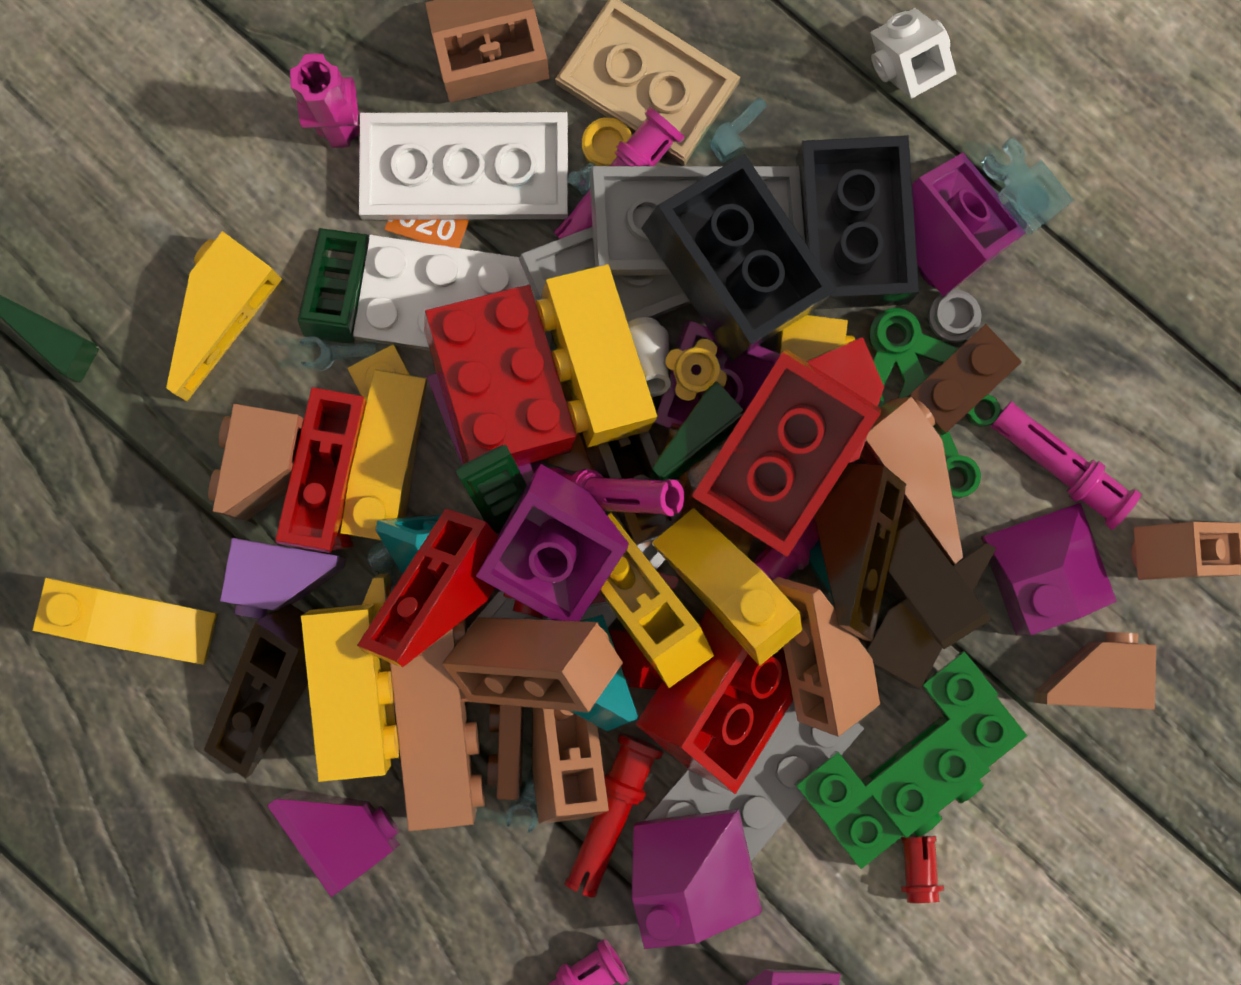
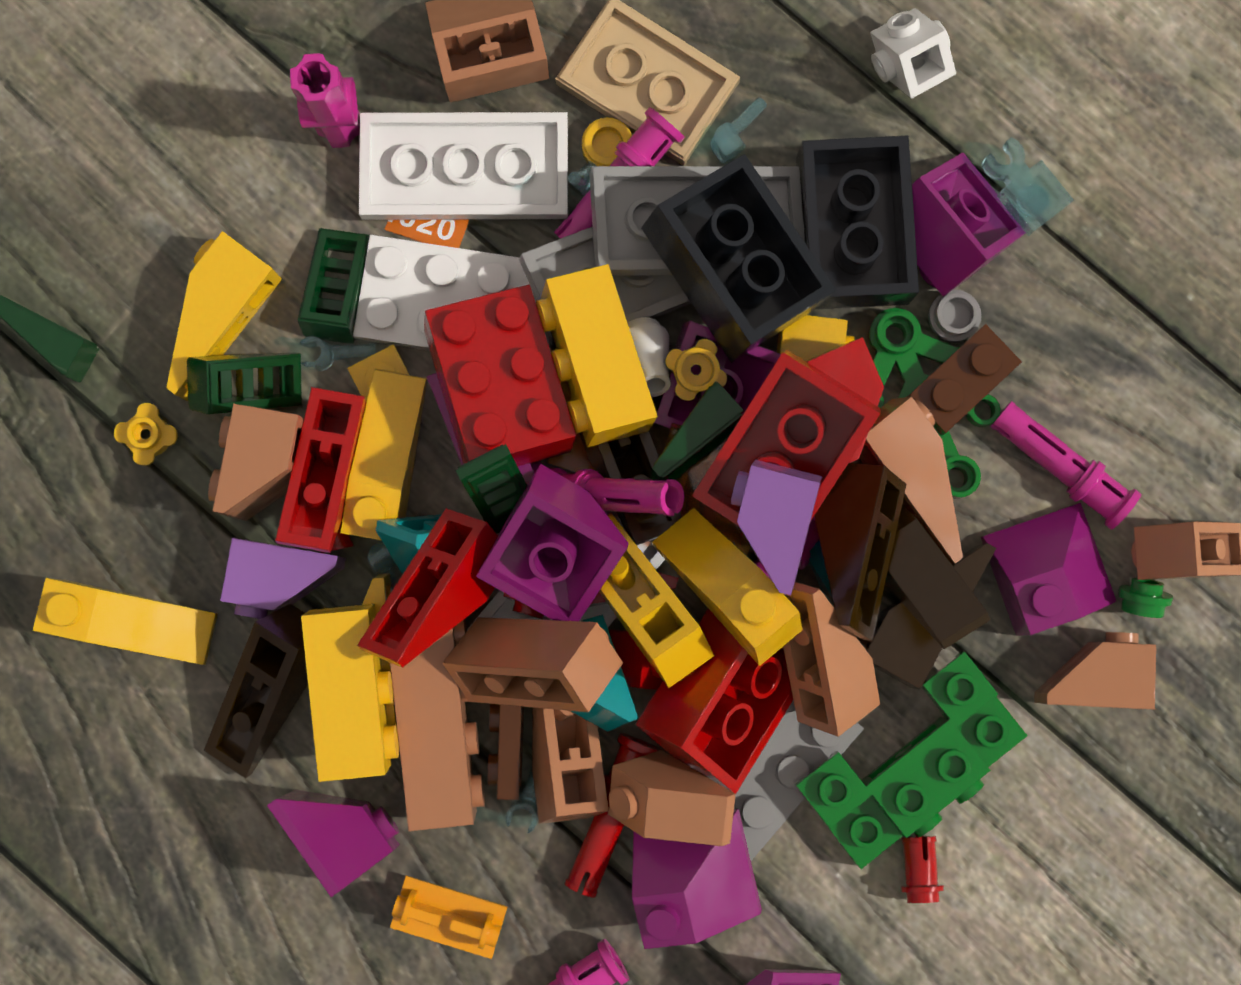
none -> yellow plate [114,403,178,466]
none -> dark green slope [187,352,302,415]
none -> light orange hinge [390,875,508,959]
none -> nougat slope [608,750,736,846]
none -> medium lavender slope [731,459,822,596]
none -> green plate [1118,578,1173,618]

